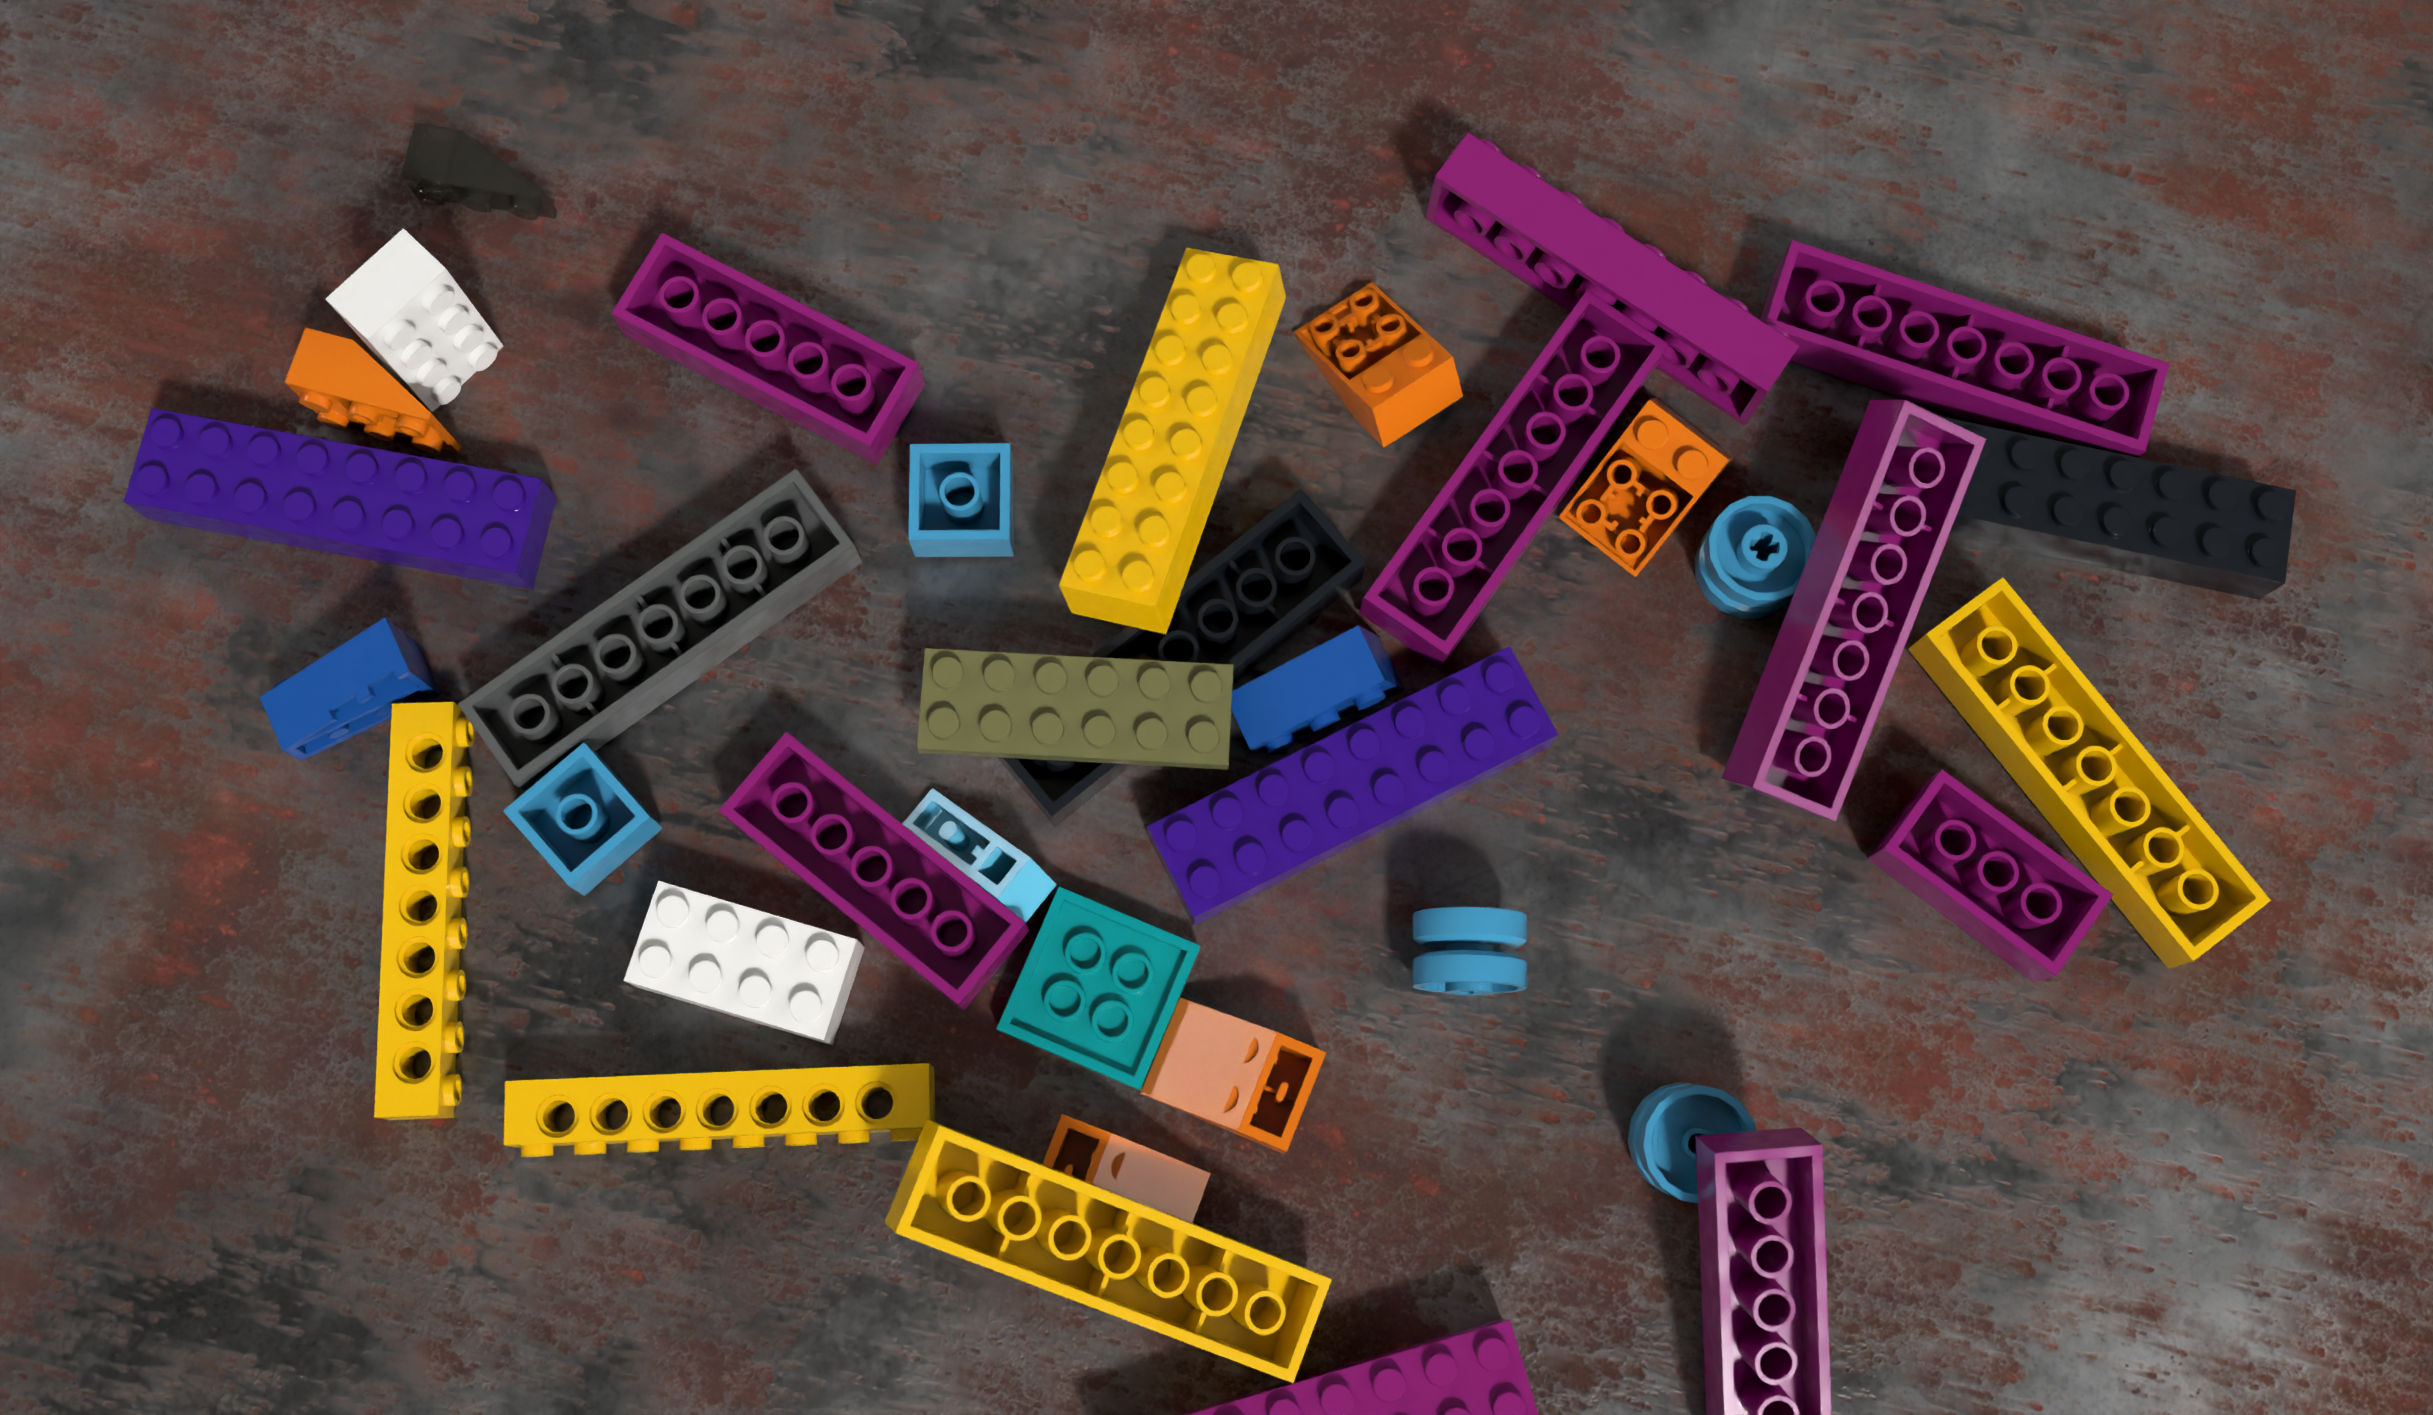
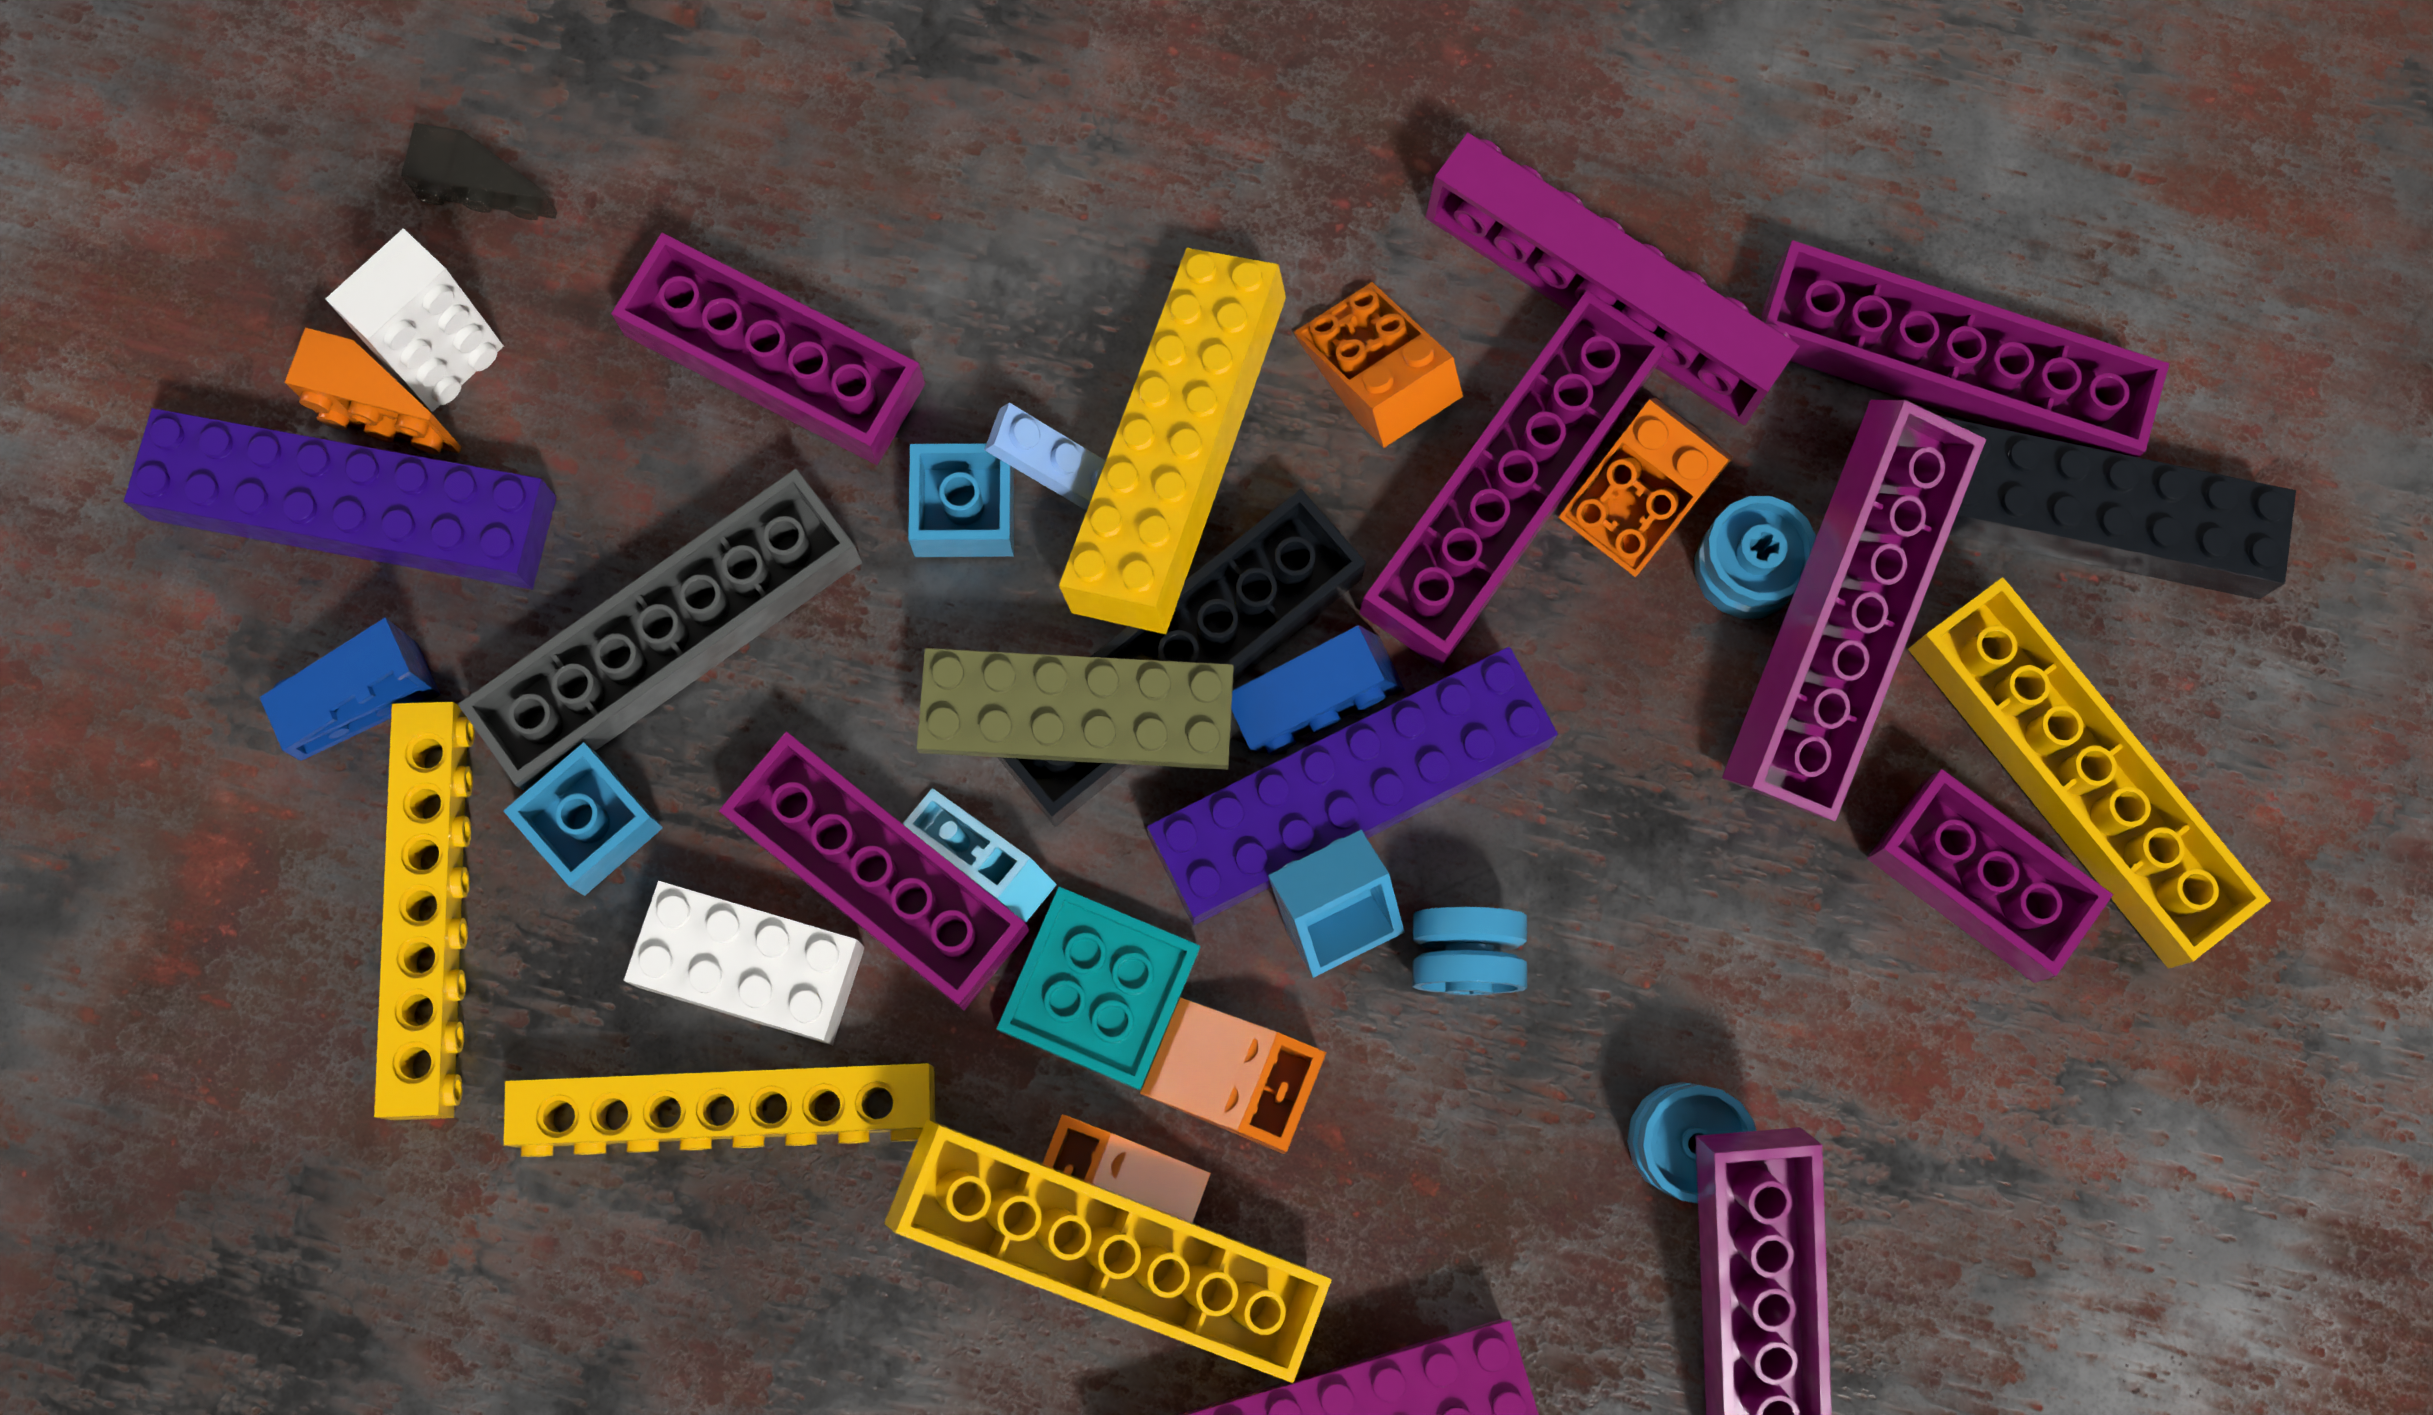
none -> light blue plate [984,403,1105,511]
none -> dark azure piece [1268,830,1405,978]

